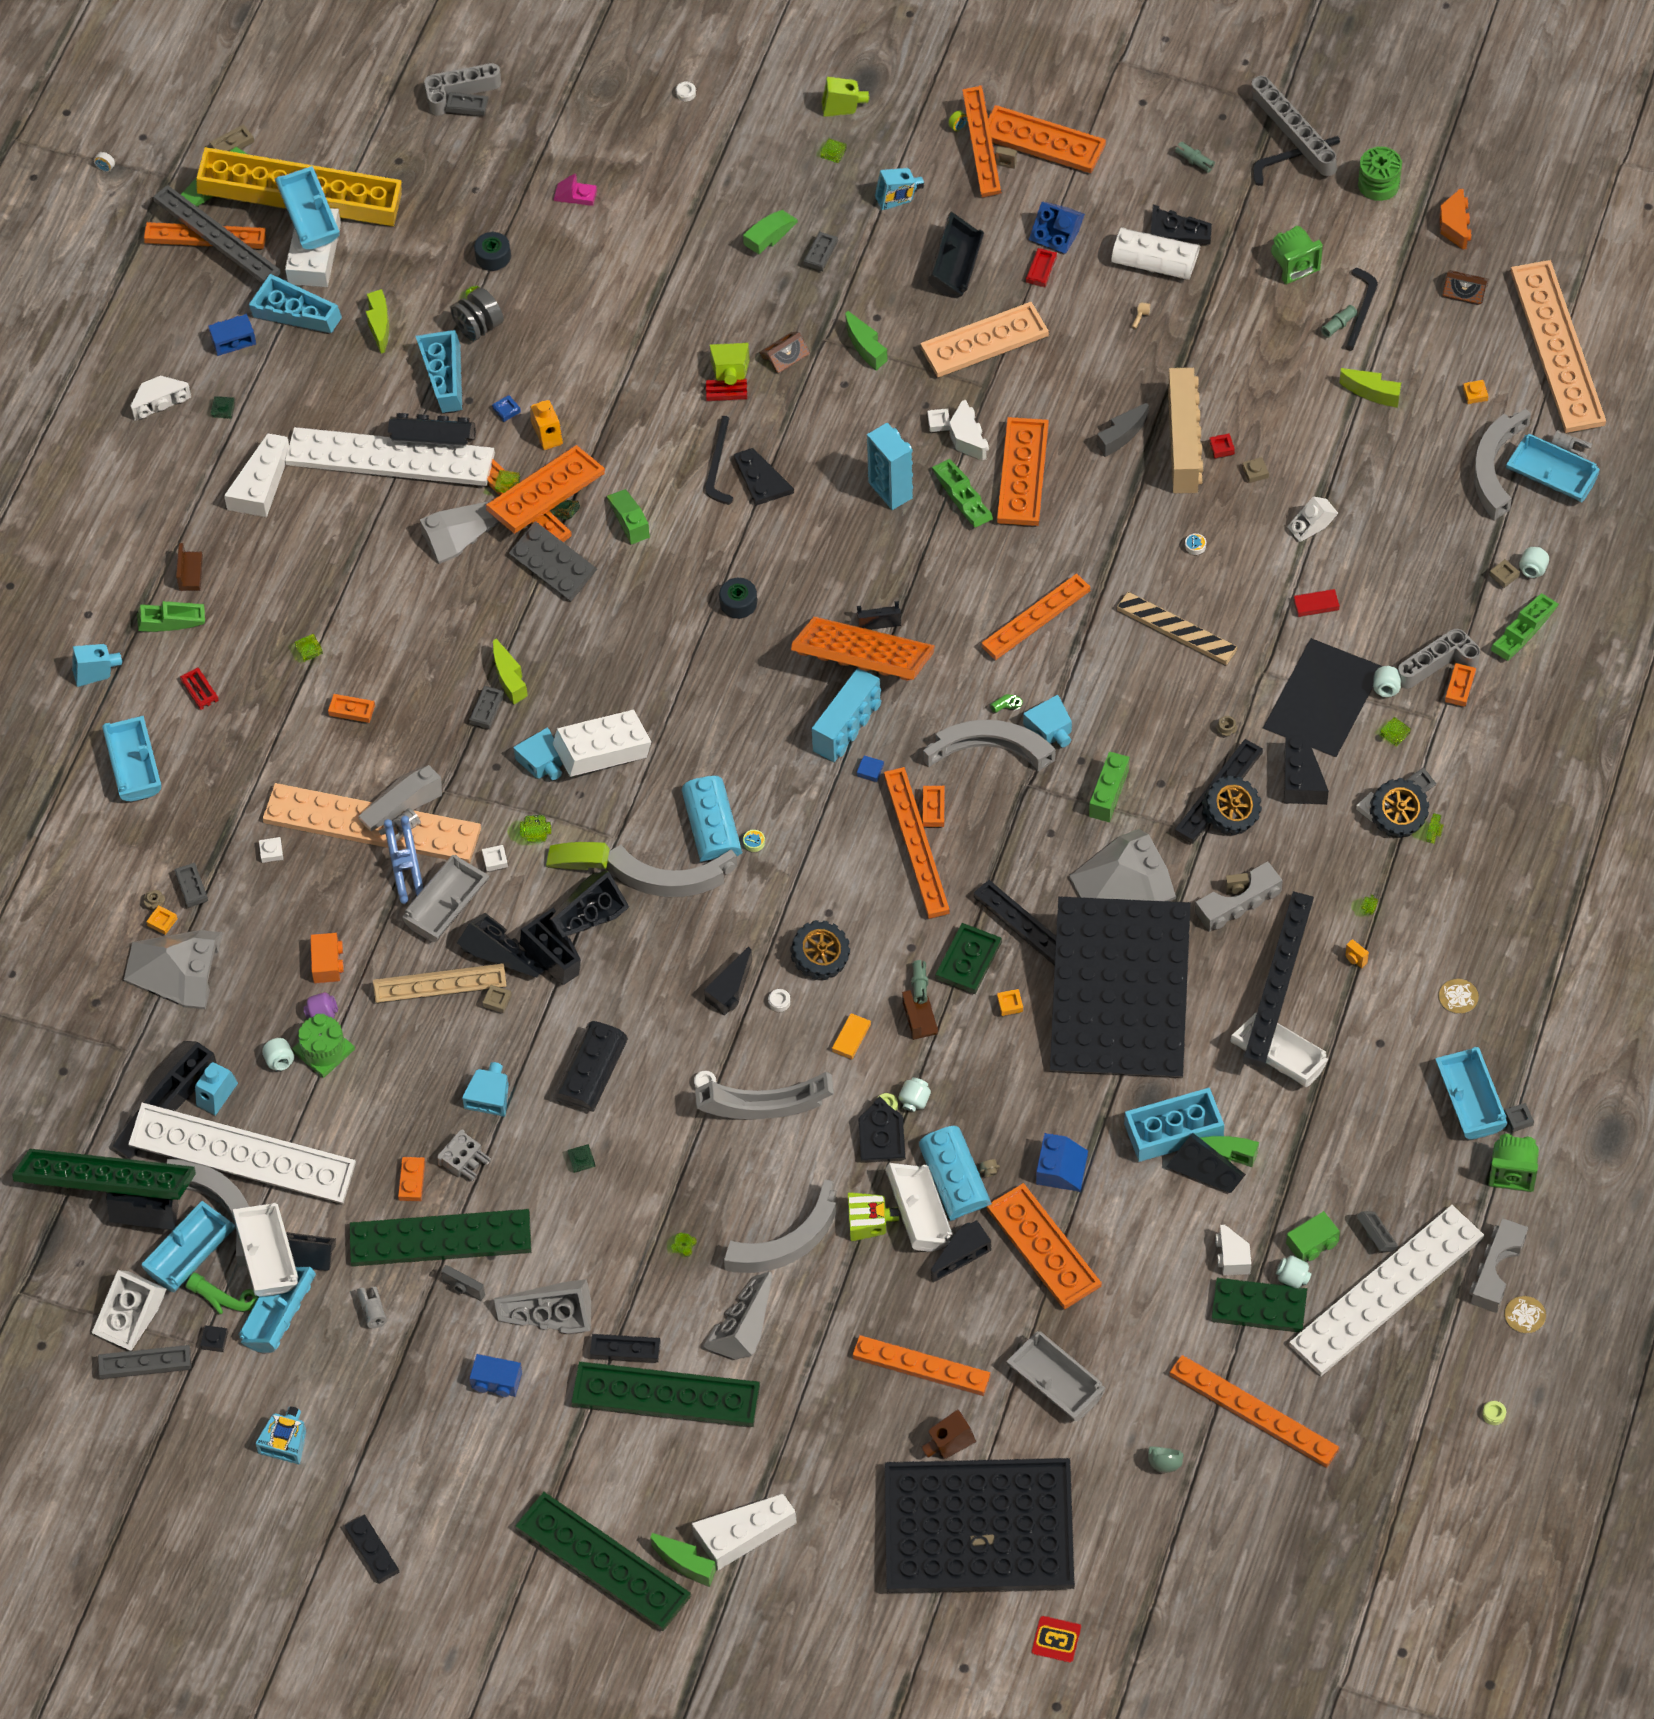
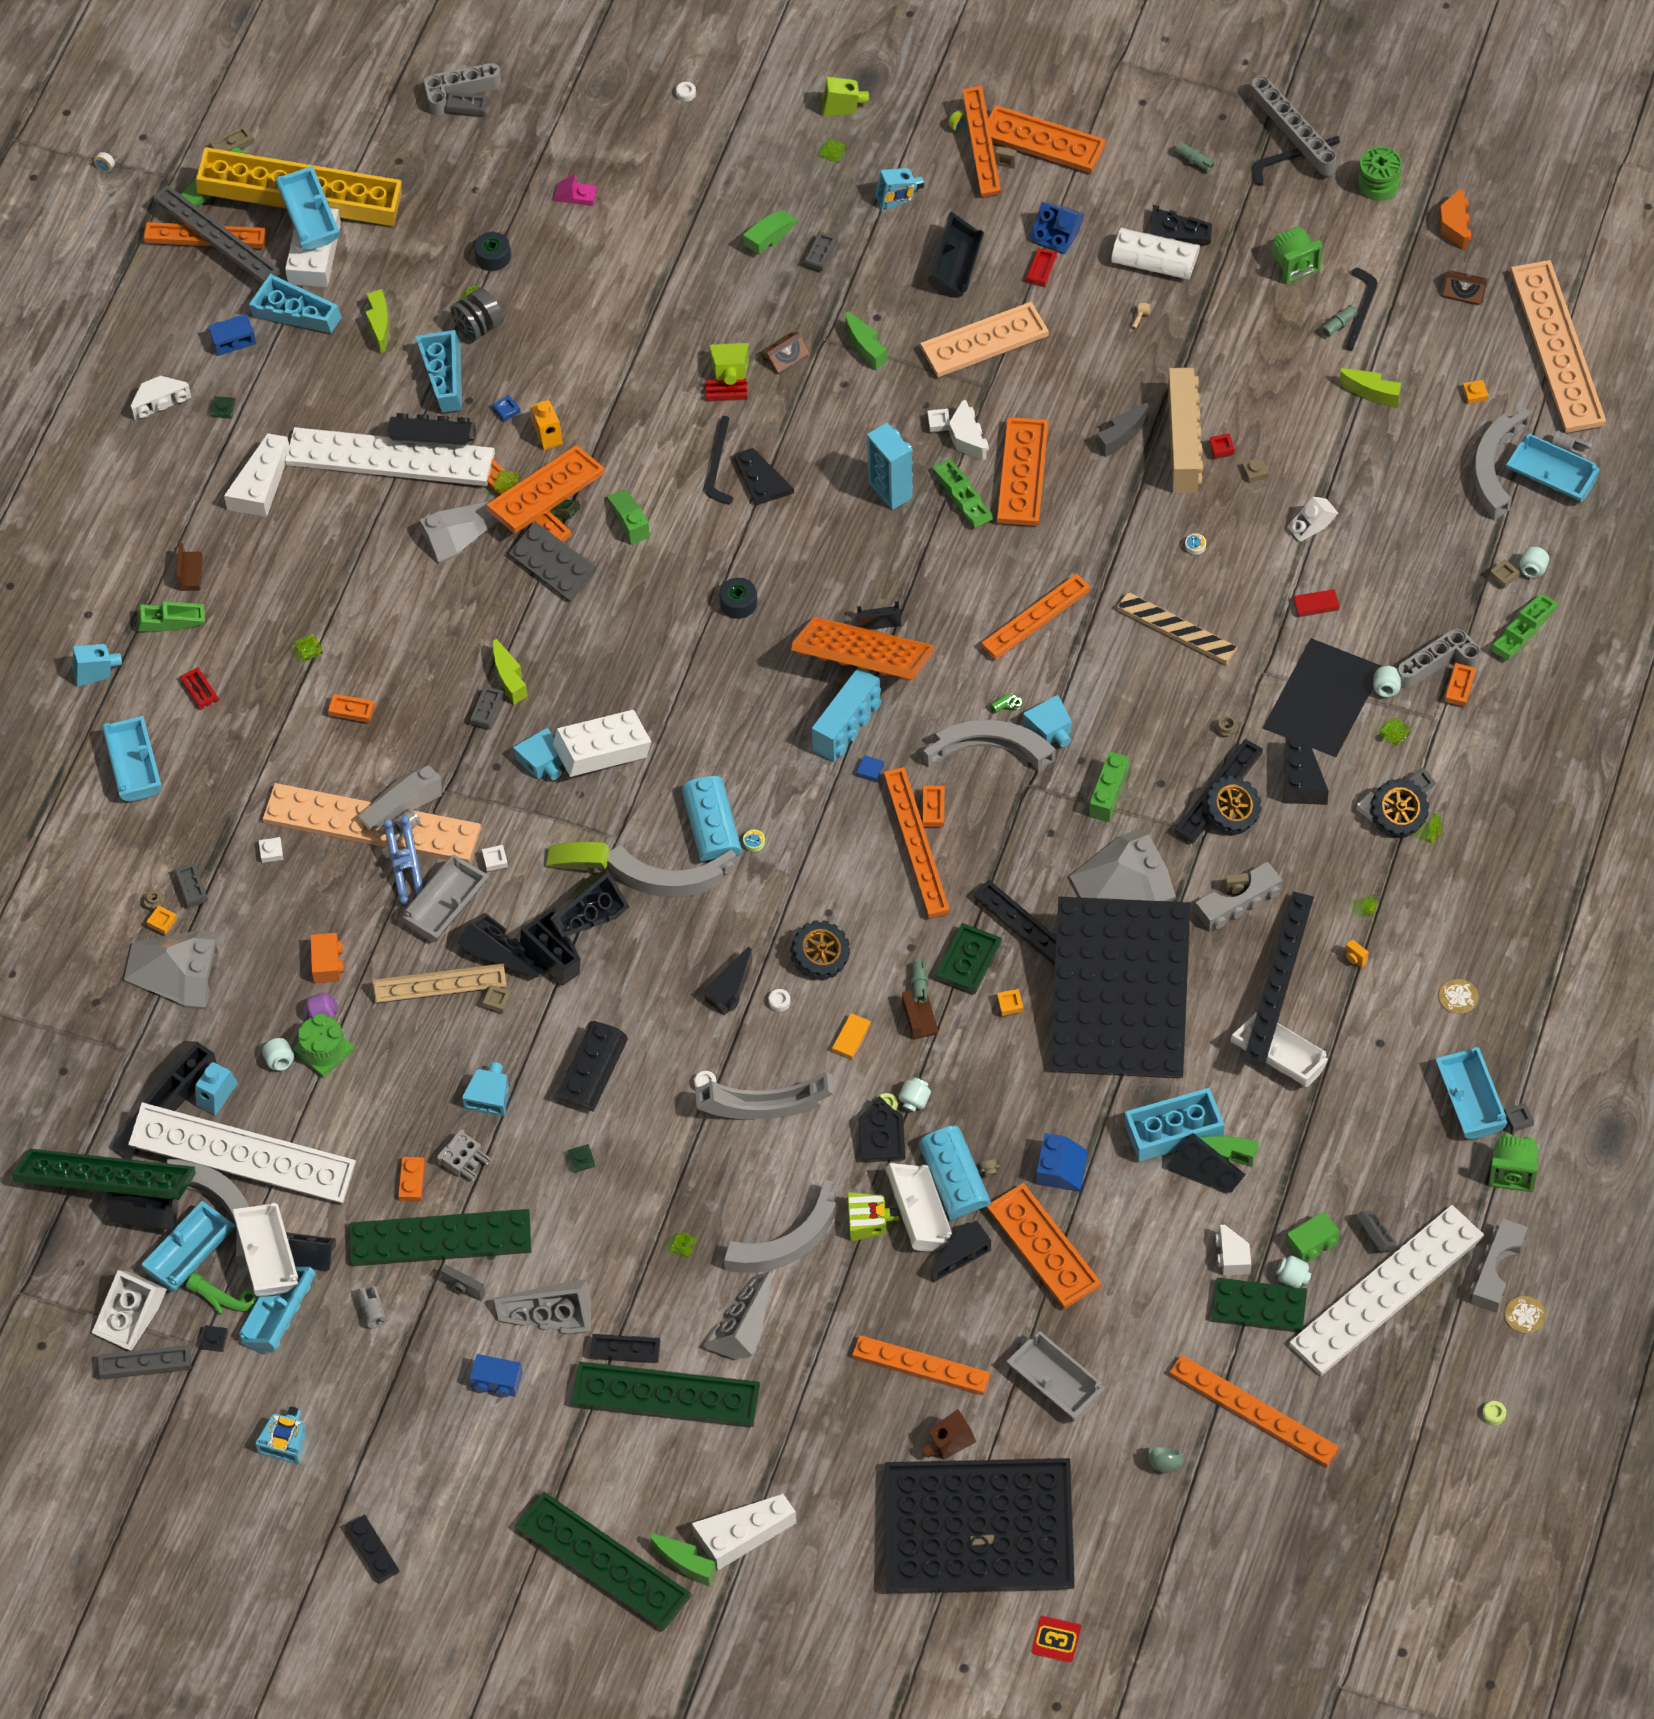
clear neon green head [520,815,551,843] -> none

